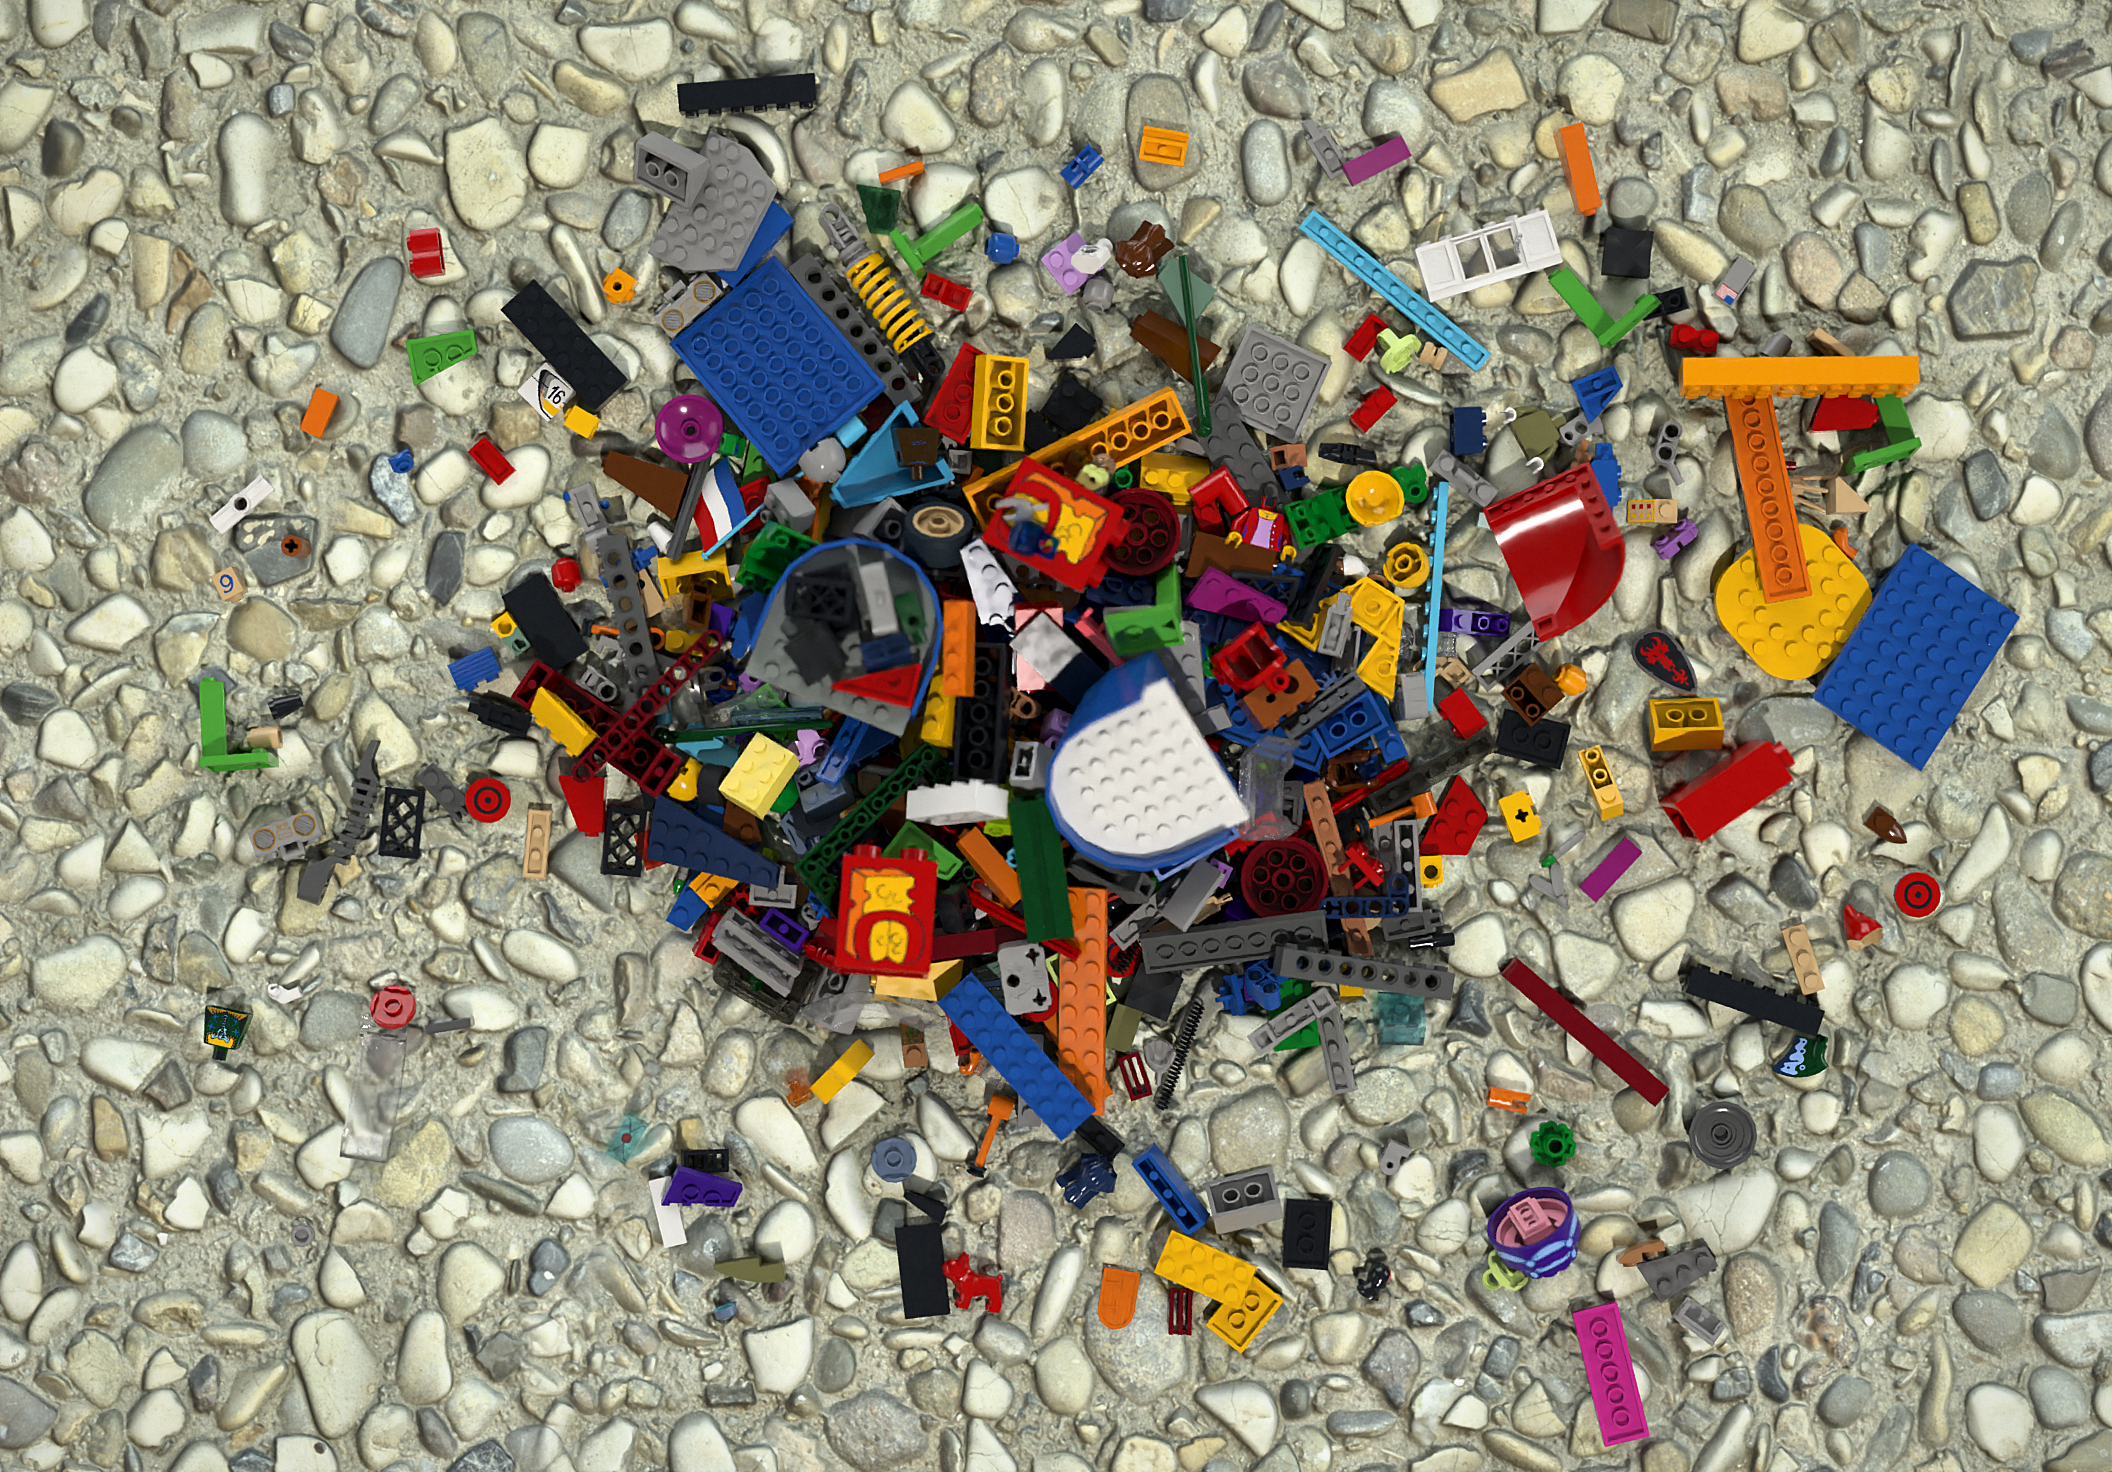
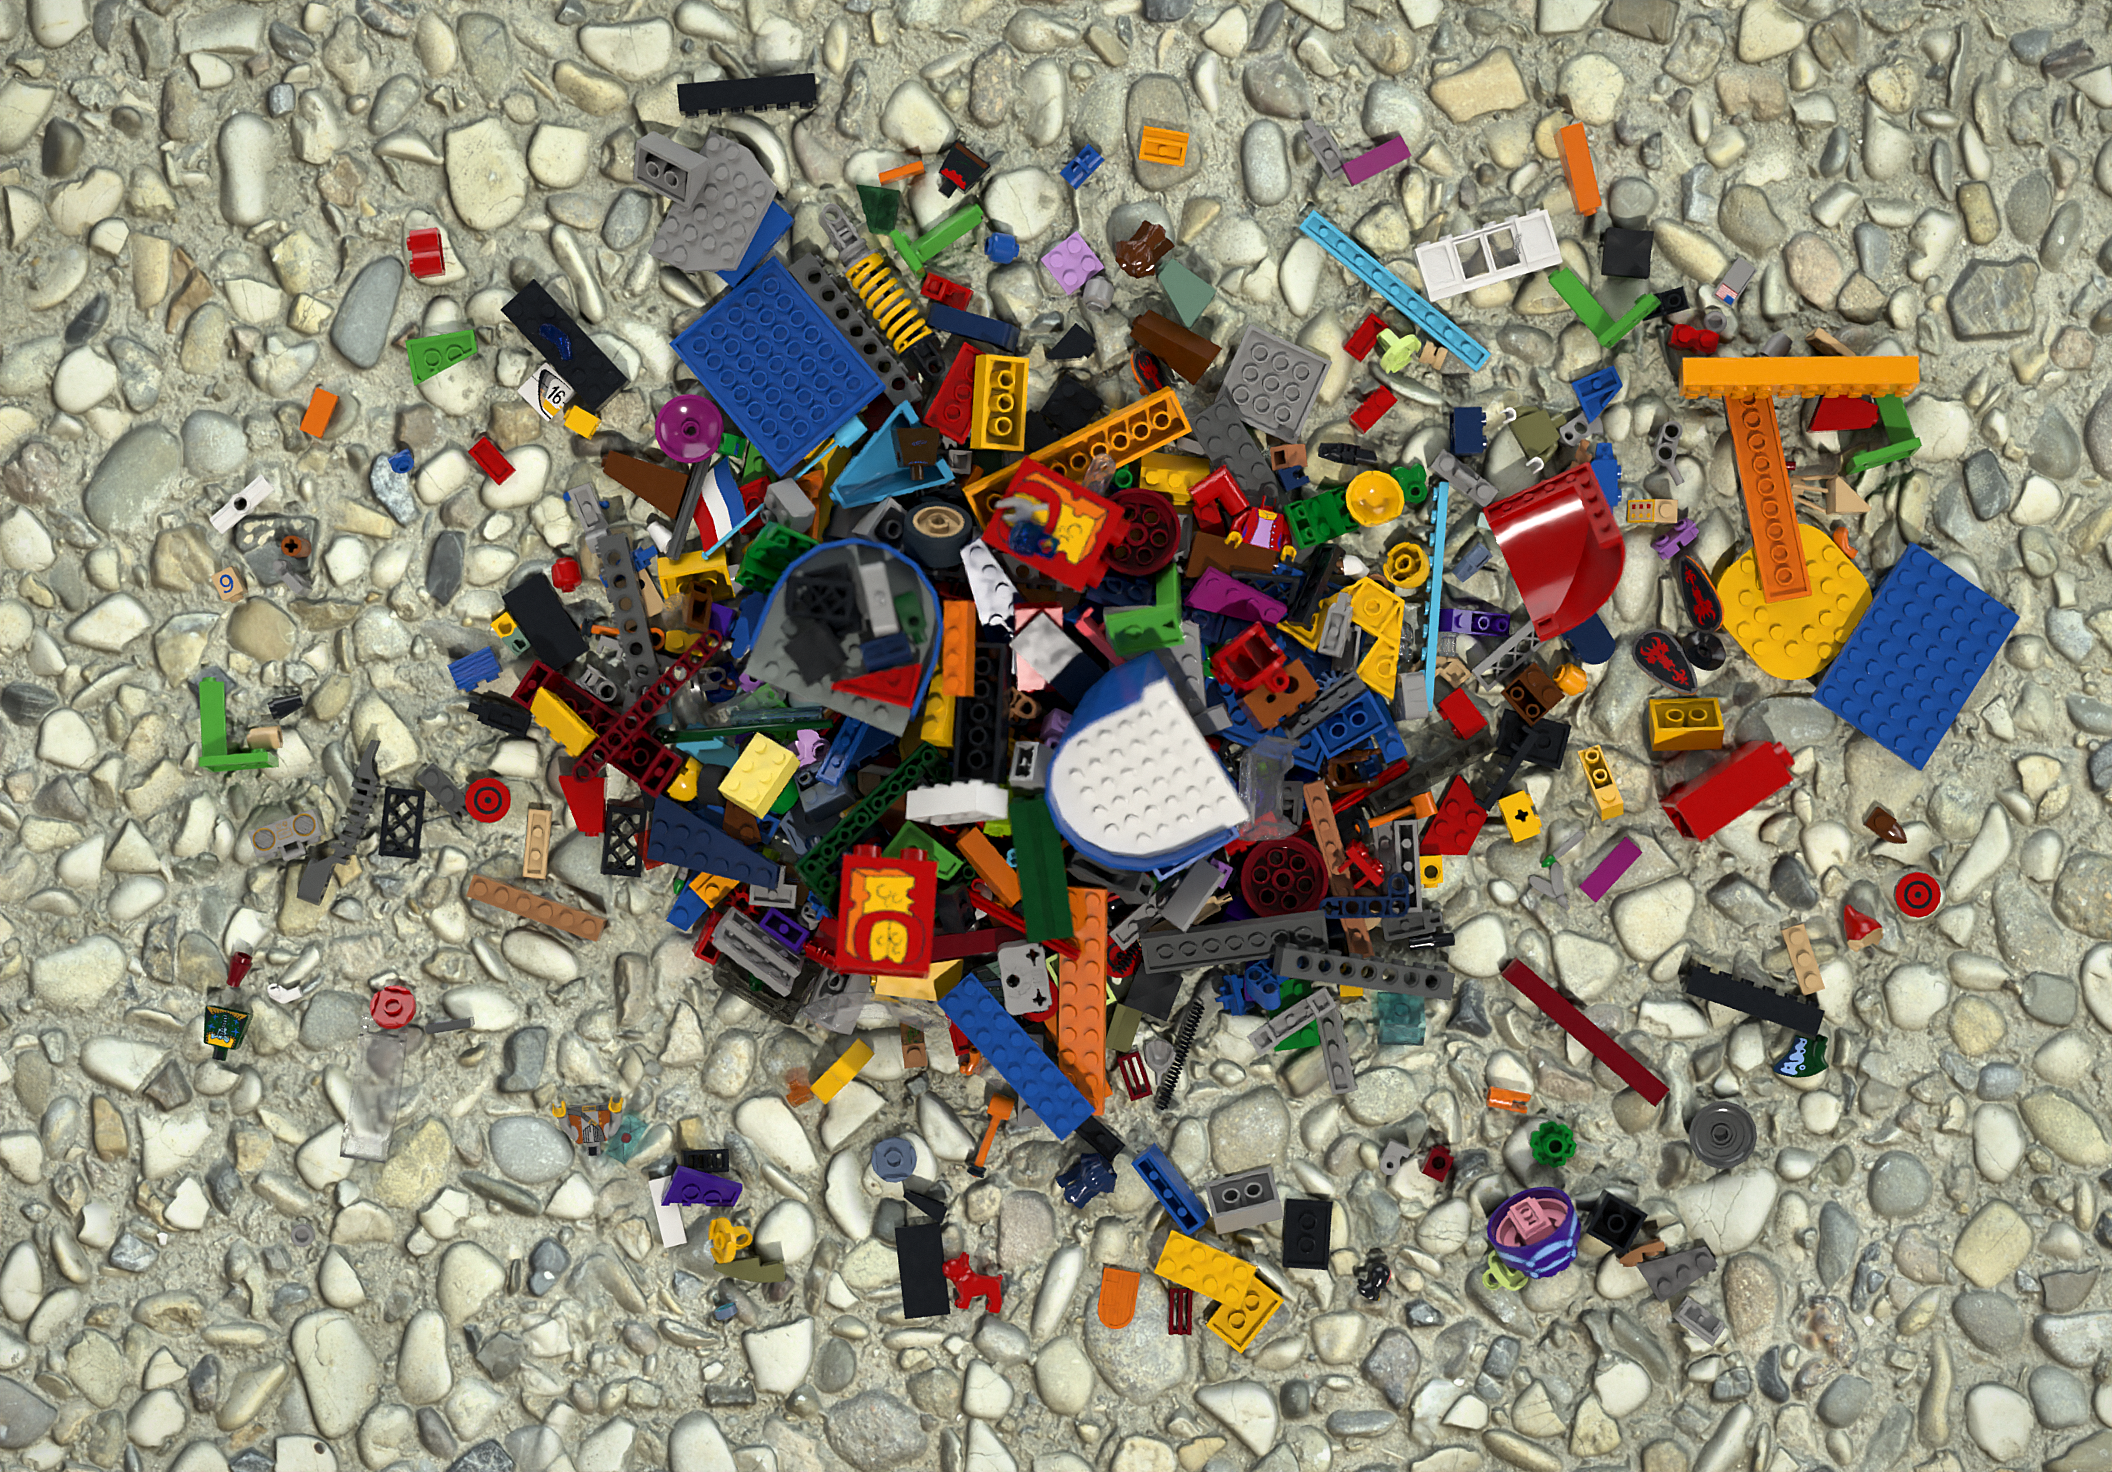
light orange brick [602,267,639,305] -> none
light grey piece [653,272,725,340] -> none
light grey cylinder [798,438,846,483] -> none
leg [1062,448,1109,490] -> none
white piece [1071,238,1113,274] -> none
dark green bar [1179,255,1212,438] -> none
dark pink plate [1571,1301,1650,1447] -> none
none -> dark red cone [226,952,253,987]
none -> light grey plate [273,559,313,596]
none -> medium nougat brick [466,873,607,942]
none -> clear blue arm [539,323,573,361]
none -> torso [552,1097,624,1156]
none -> yellow tile [708,1217,752,1263]
none -> blue brick [756,810,781,845]
none -> dark blue beam [925,303,1021,353]
none -> black torso [938,140,991,199]
none -> shield [1130,348,1172,396]
none -> dark red brick [1420,1145,1454,1183]
none -> sand blue hinge [1452,542,1493,583]
none -> black hinge [1474,725,1539,812]
none -> dark blue brick [1559,612,1616,665]
none -> black brick [1582,1189,1648,1255]
none -> shield [1678,555,1725,634]
none -> black dish [1682,631,1726,671]
none -> light grey tile [1703,311,1727,334]

